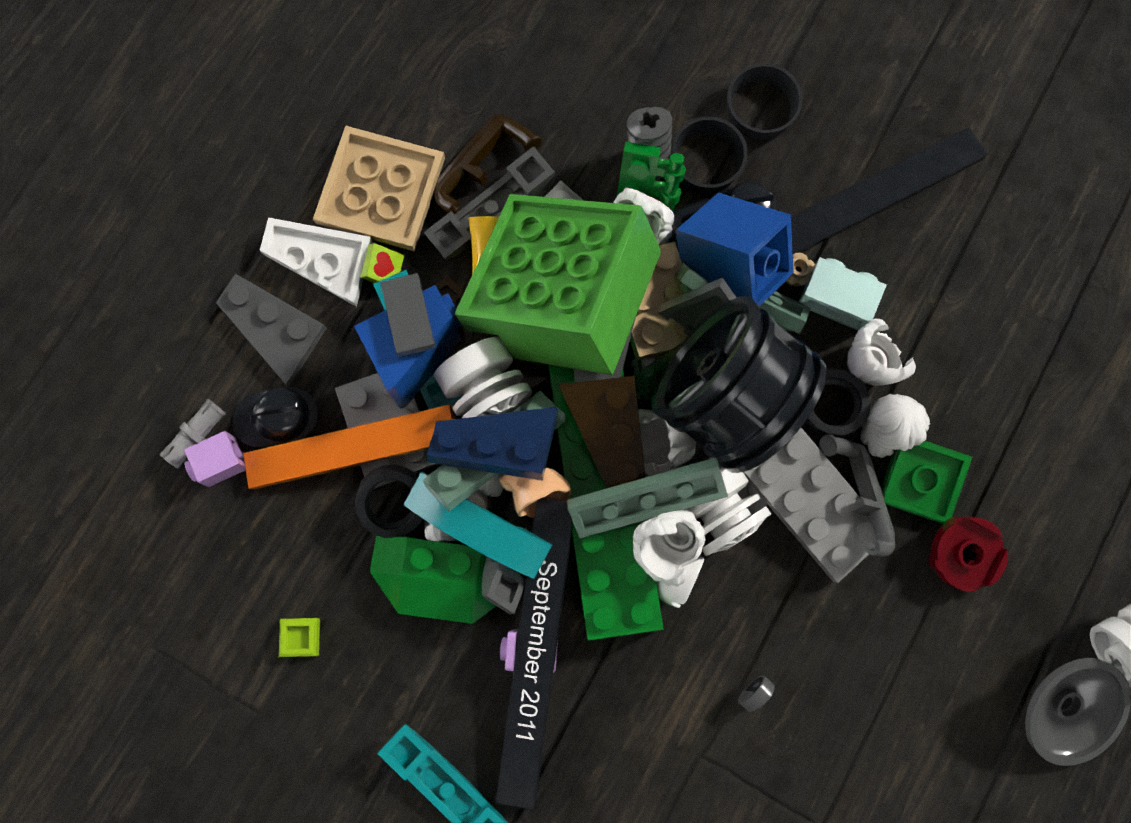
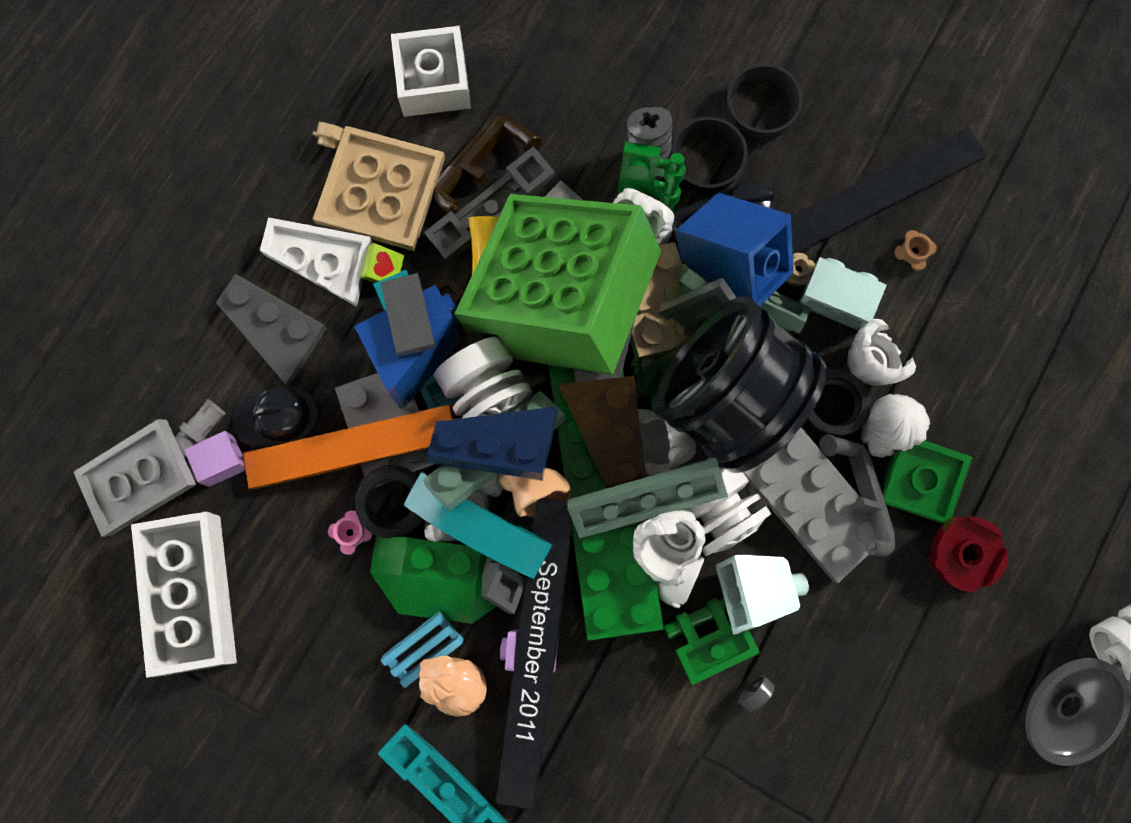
lime tile [279,618,320,657] -> none
none -> light grey plate [73,419,196,537]
none -> white brick [131,512,237,678]
none -> tan plate [313,122,344,149]
none -> bright pink plate [328,511,372,555]
none -> medium azure tile [380,611,464,688]
none -> white brick [391,26,471,117]
none -> light nougat hair [418,655,487,716]
none -> green plate [663,597,760,685]
none -> light aqua torso [716,555,809,635]
none -> medium nougat plate [894,230,936,271]

